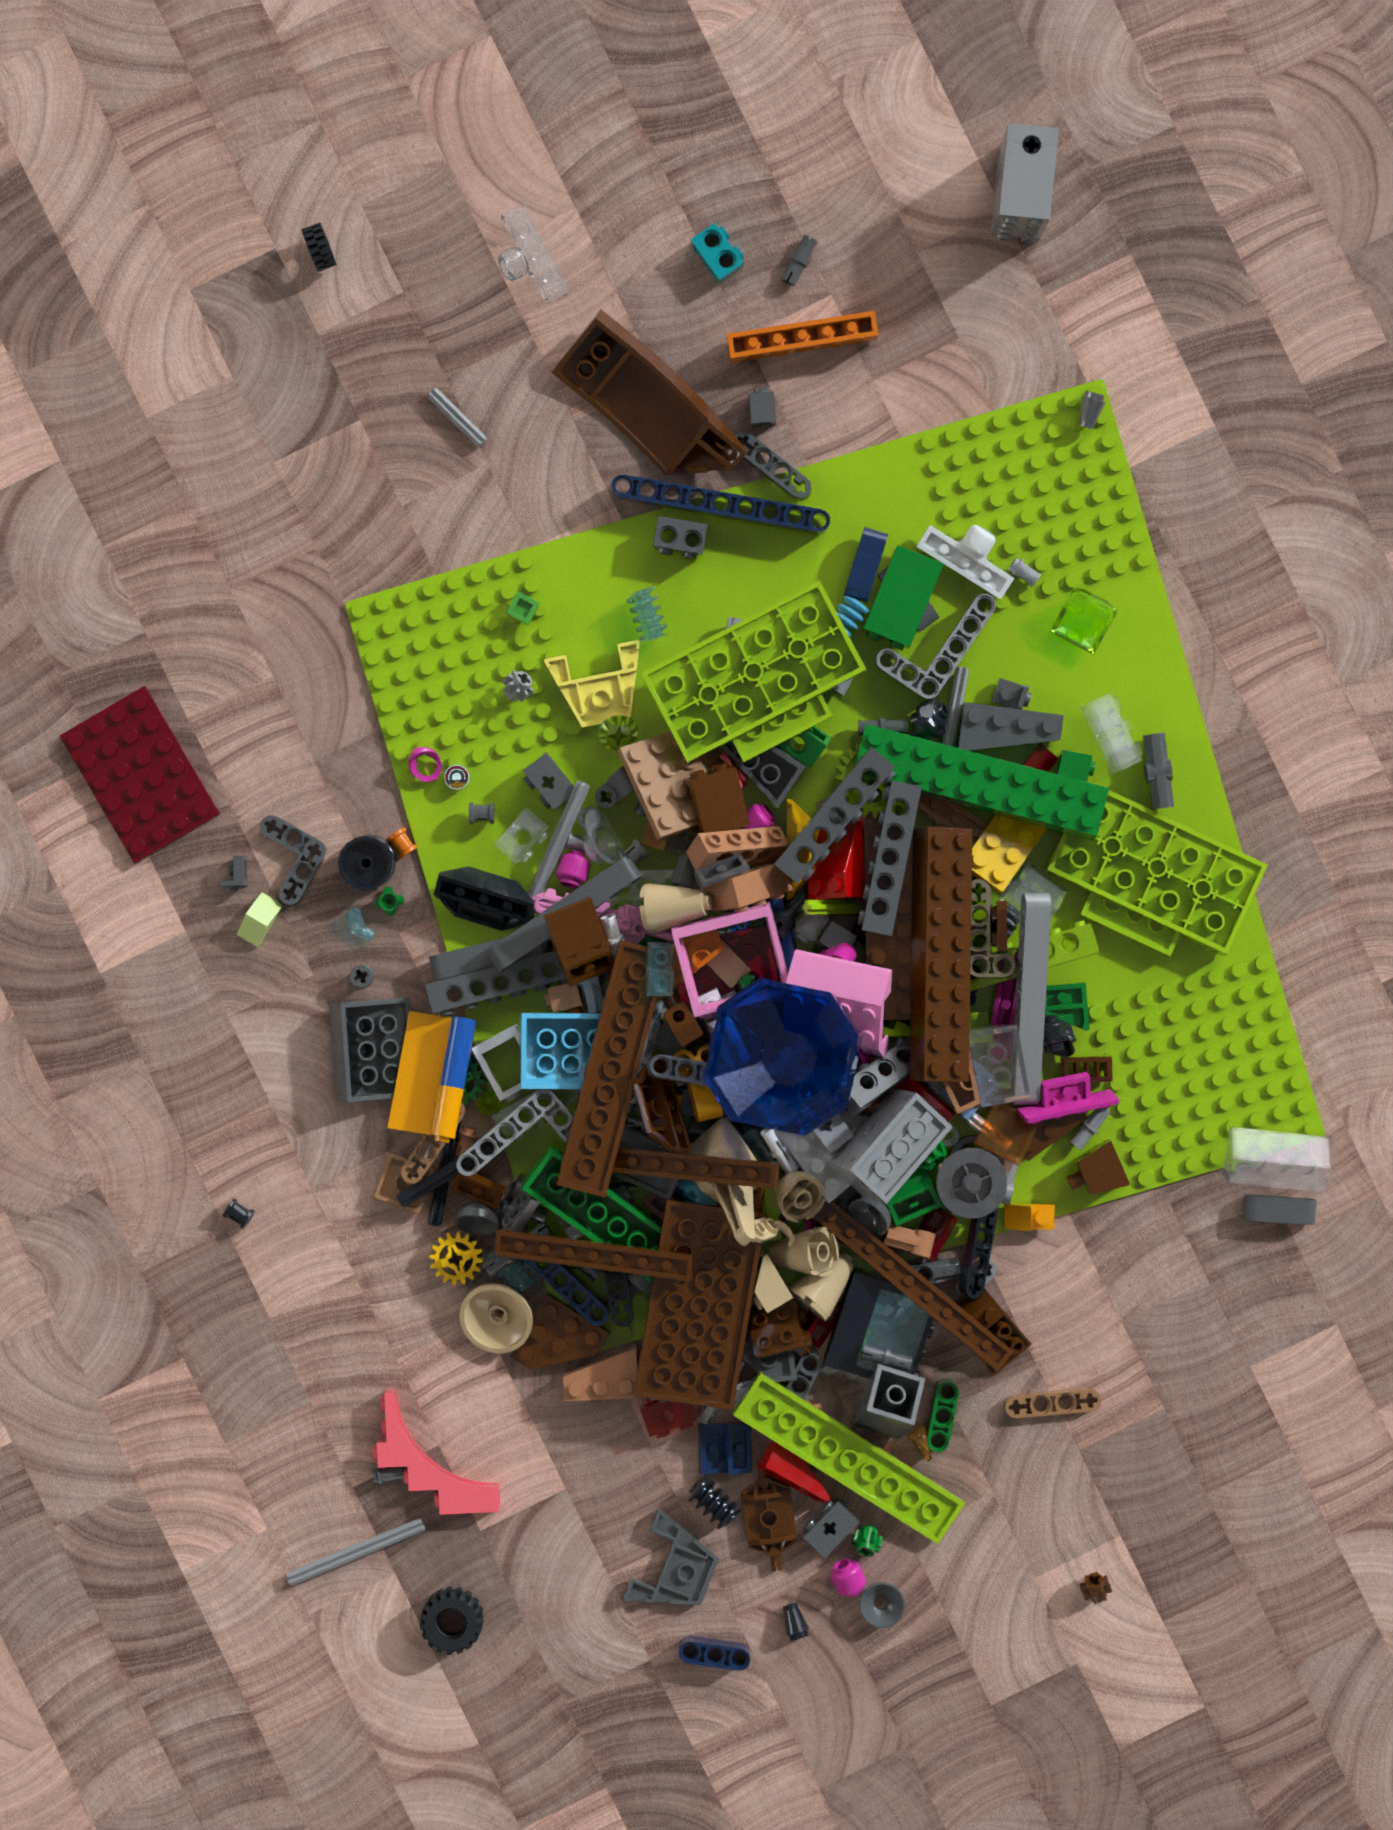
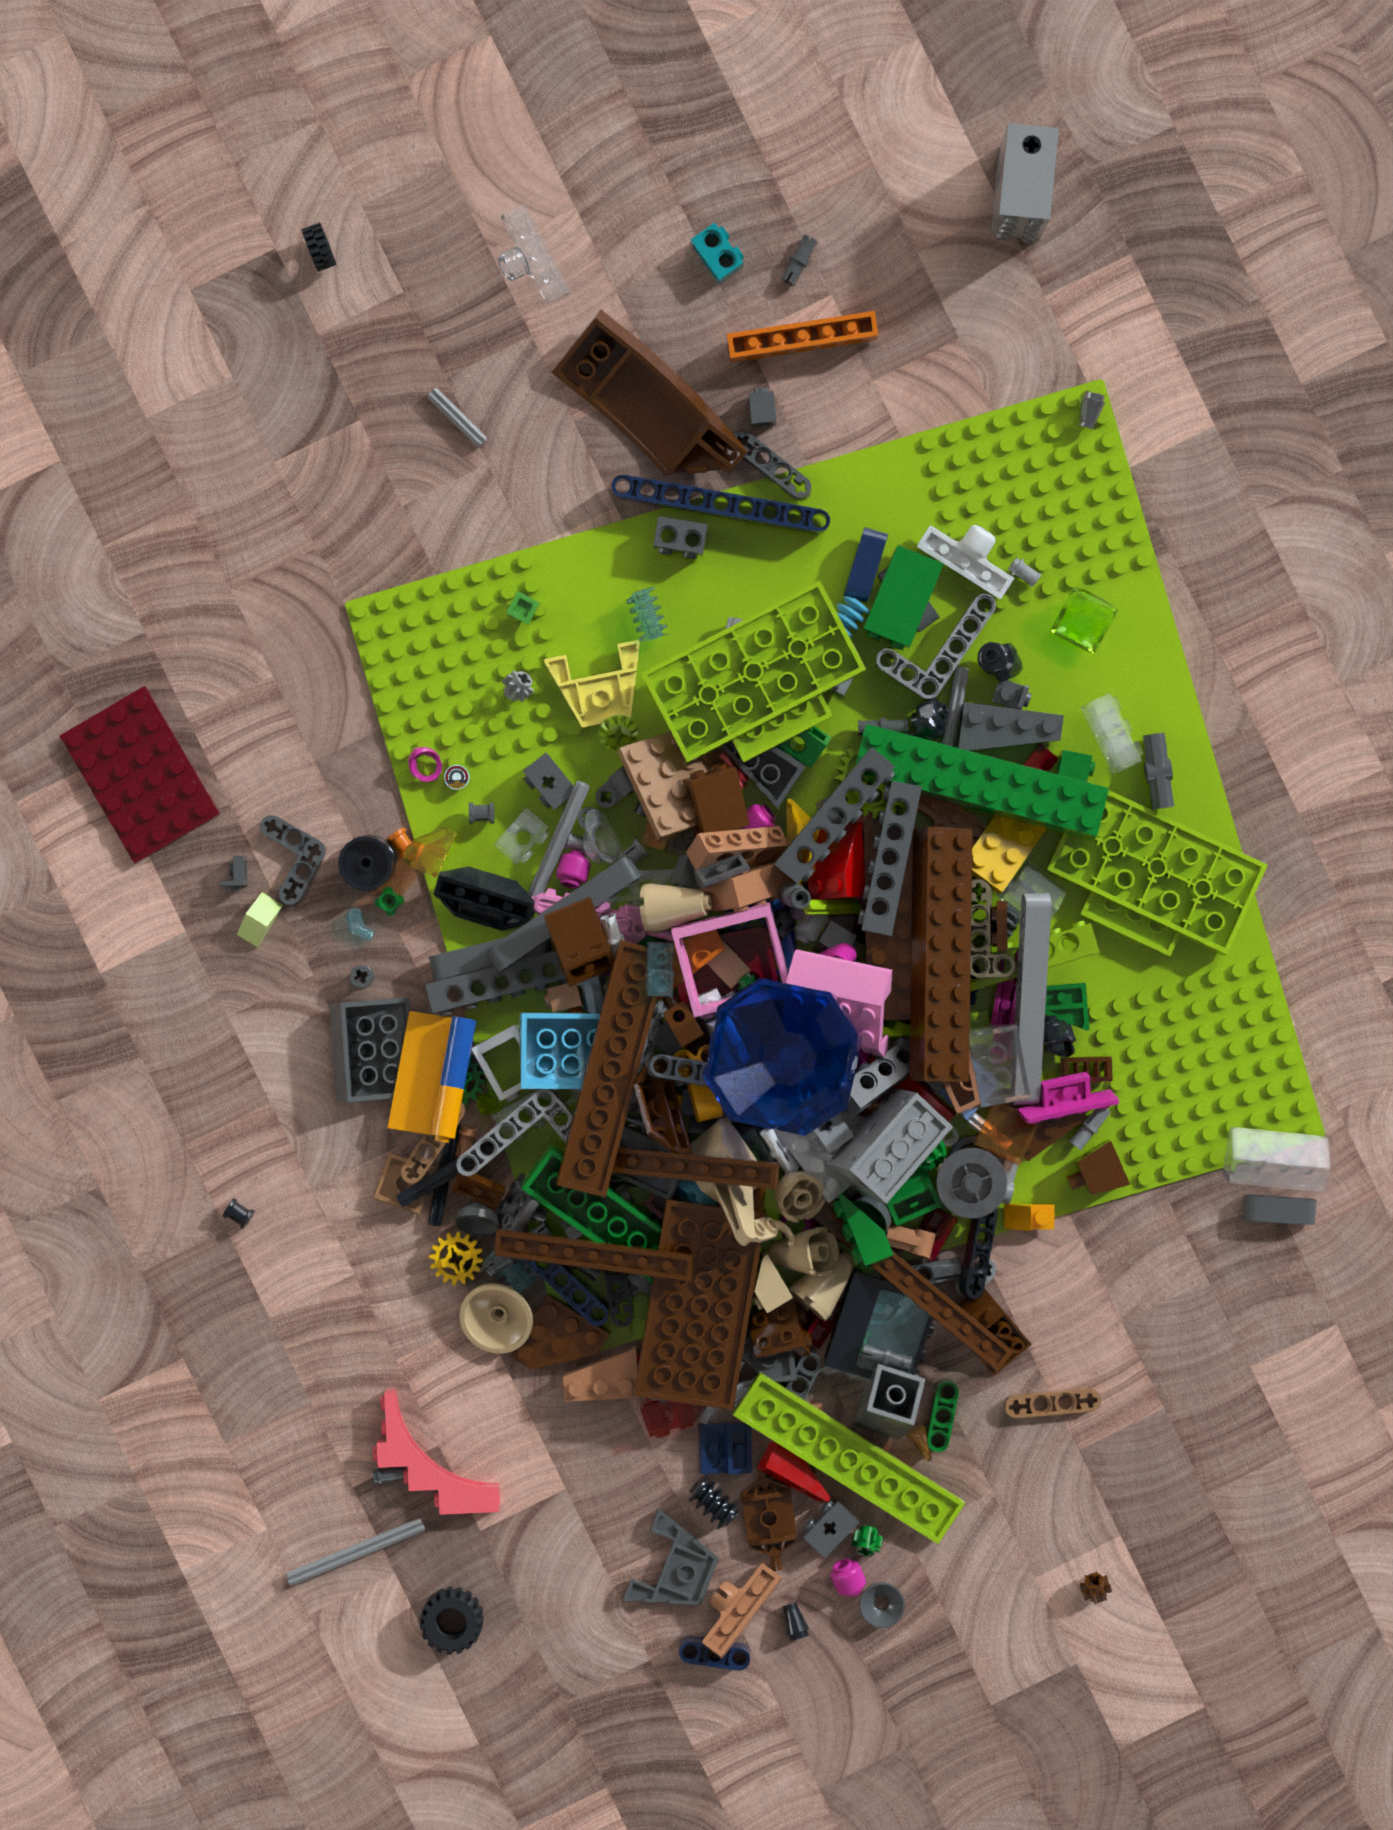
none -> clear yellow slope [403,827,457,878]
none -> nougat plate [702,1563,782,1659]
none -> dark grey piece [778,881,811,920]
none -> green slope [832,1193,894,1269]
none -> black head [977,642,1023,681]

